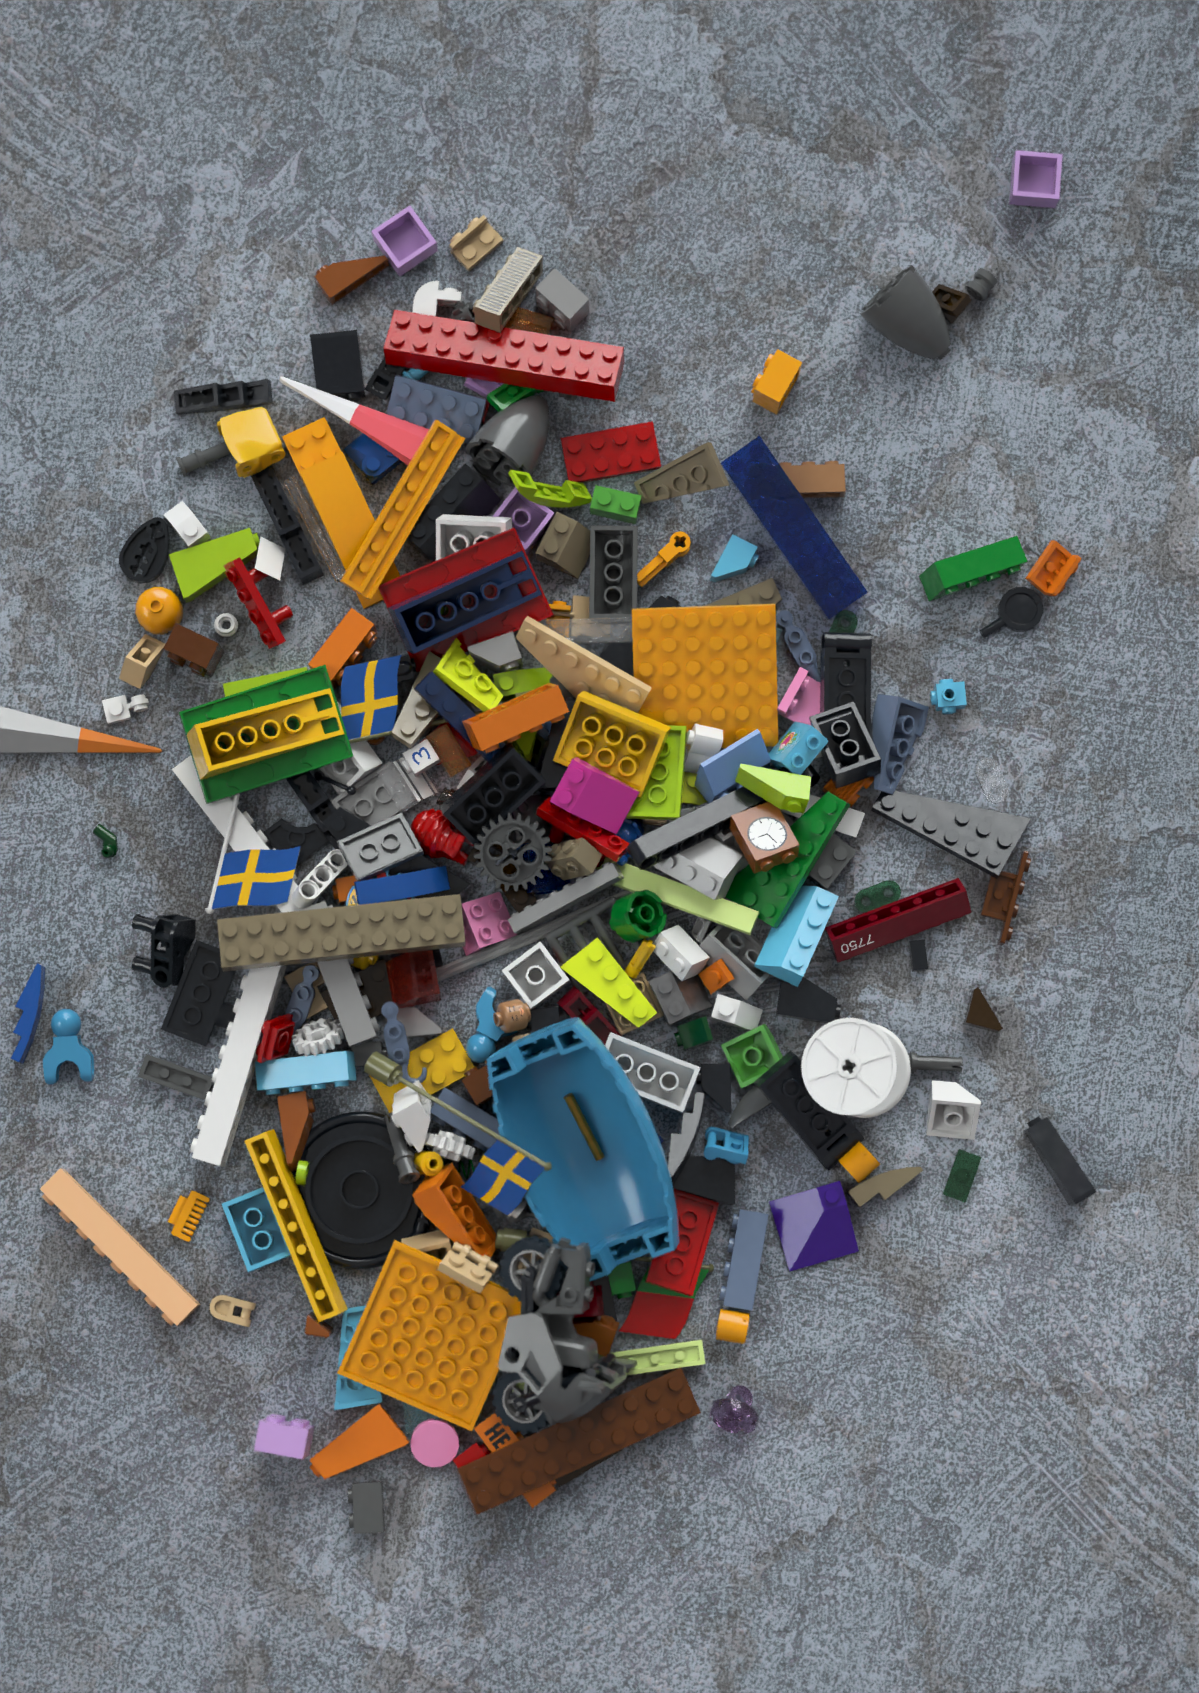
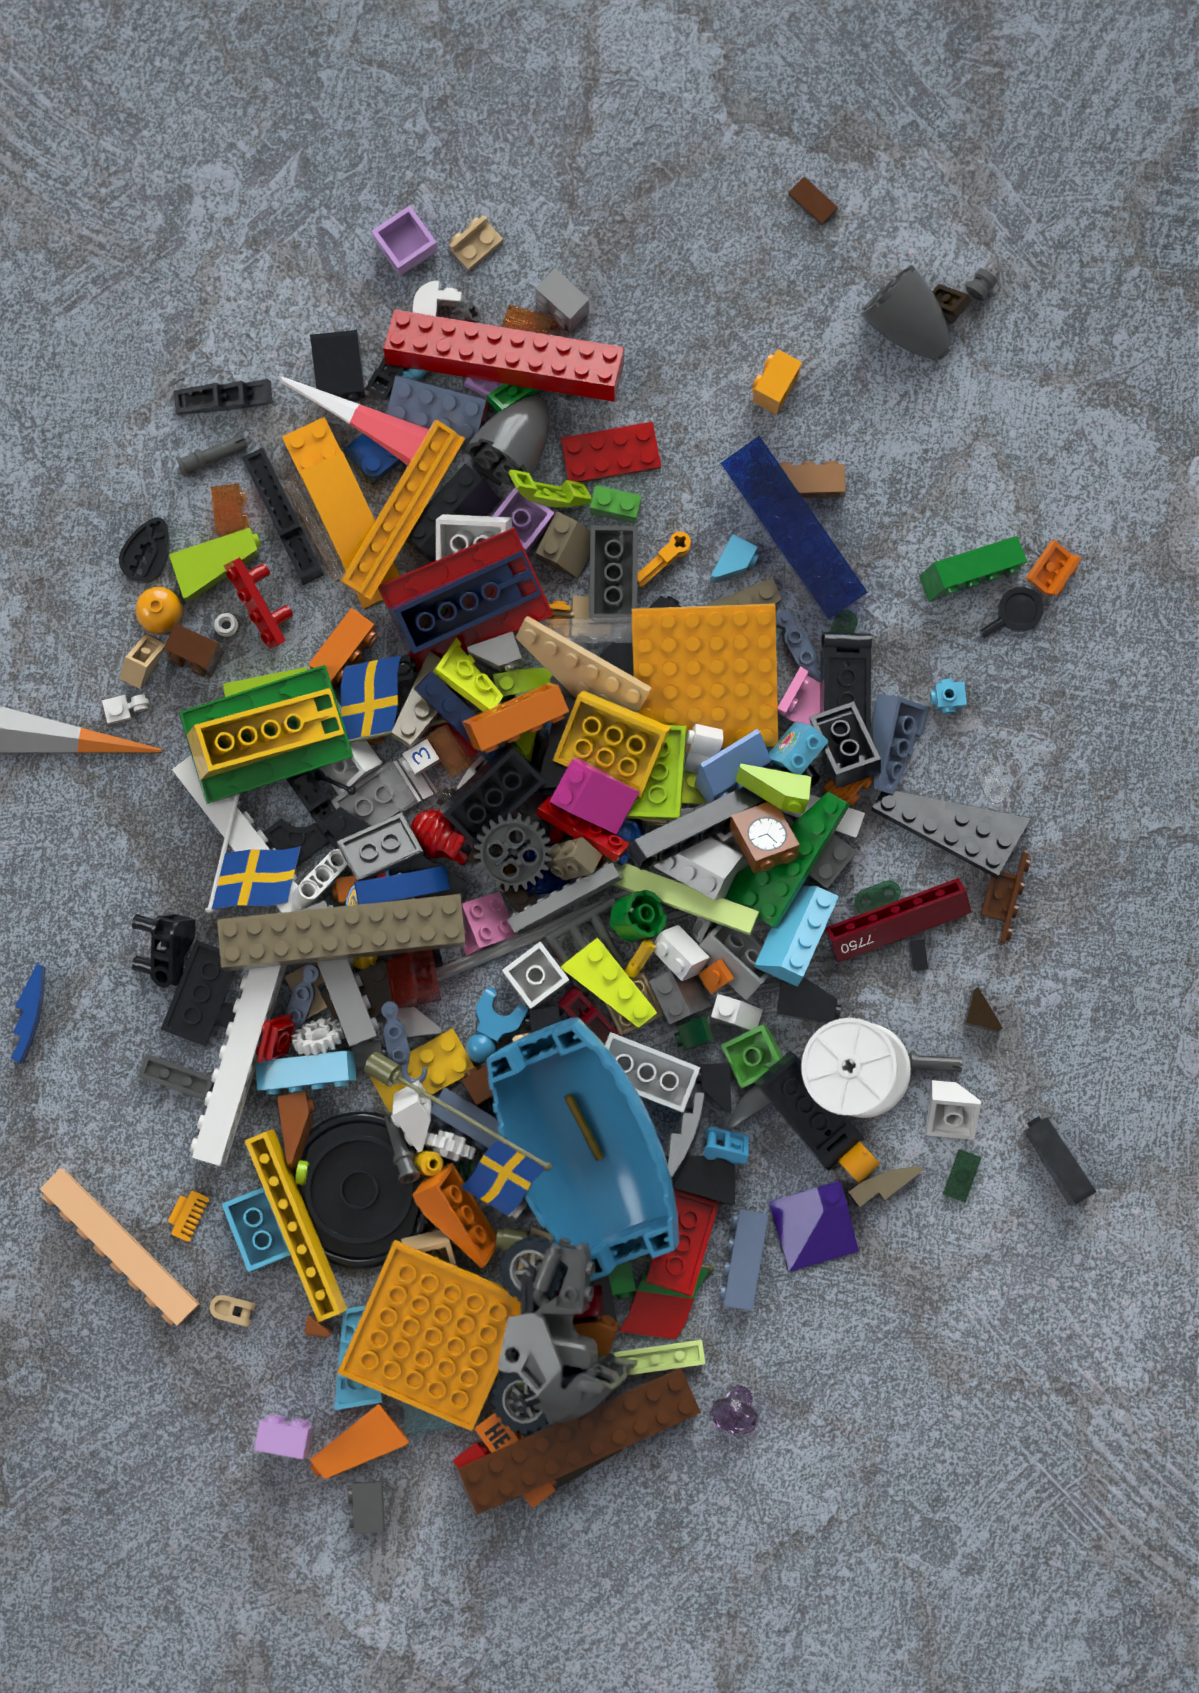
dark azure piece [43,1009,95,1085] -> none
dark green arm [93,824,118,858] -> none
white slope [164,501,211,548] -> none
yellow piece [217,407,286,478] -> none
white sticker [255,537,285,581] -> none
dark orange slope [314,255,389,305] -> none
bright pink tile [410,1418,459,1467] -> none
tan plate [437,1241,499,1293] -> none
dark tan brick [473,247,543,333] -> none
medium nougat head [493,999,531,1033] -> none
dark tan wing [634,442,729,504] -> none
light orange piece [716,1309,749,1344] -> none
lavender piece [1009,150,1062,208] -> none
none -> clear orange brick [211,483,250,538]
none -> reddish brown tile [788,176,838,226]

